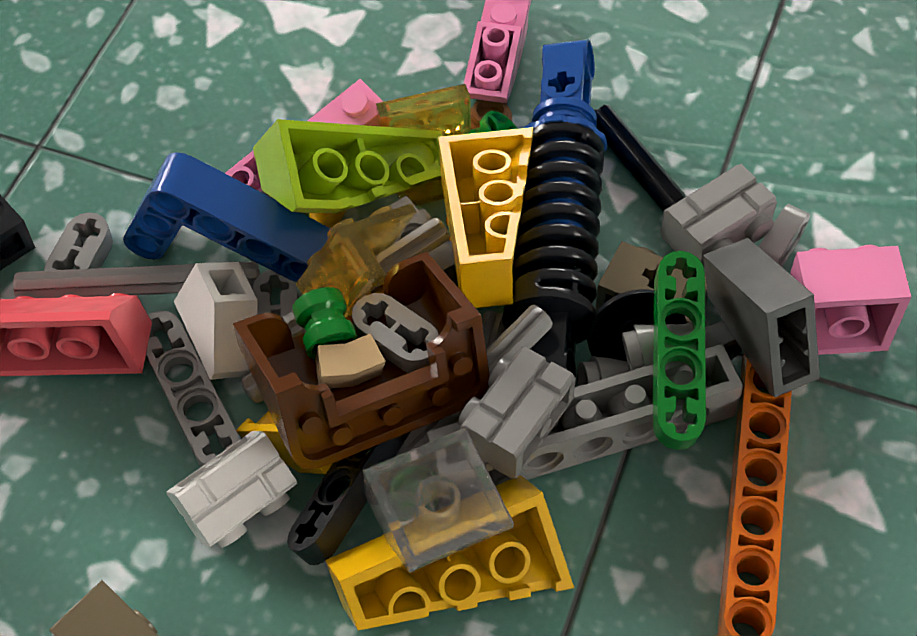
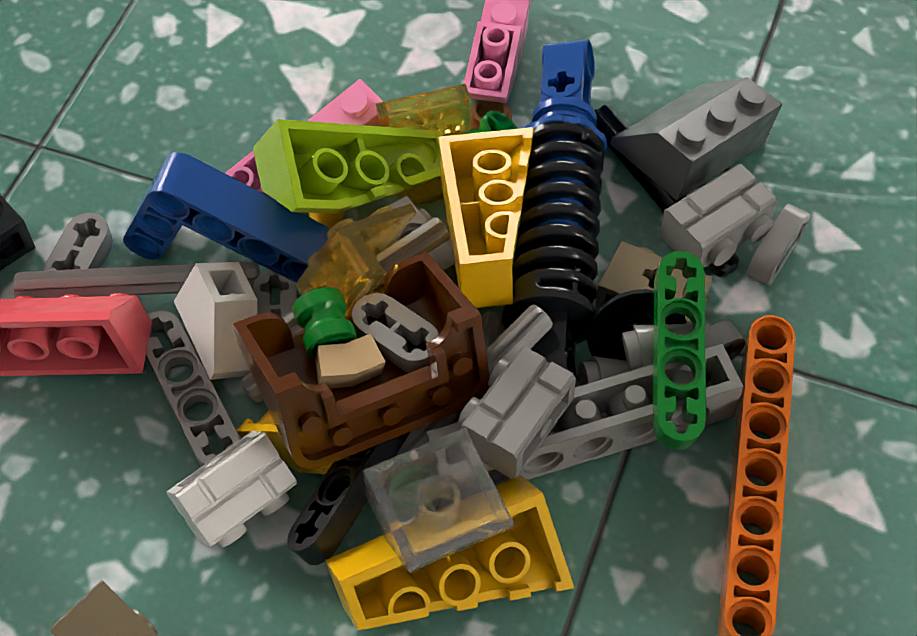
dark grey slope [703,238,820,398] -> none
bright pink brick [790,245,912,355] -> none
none -> dark grey slope [610,77,782,200]

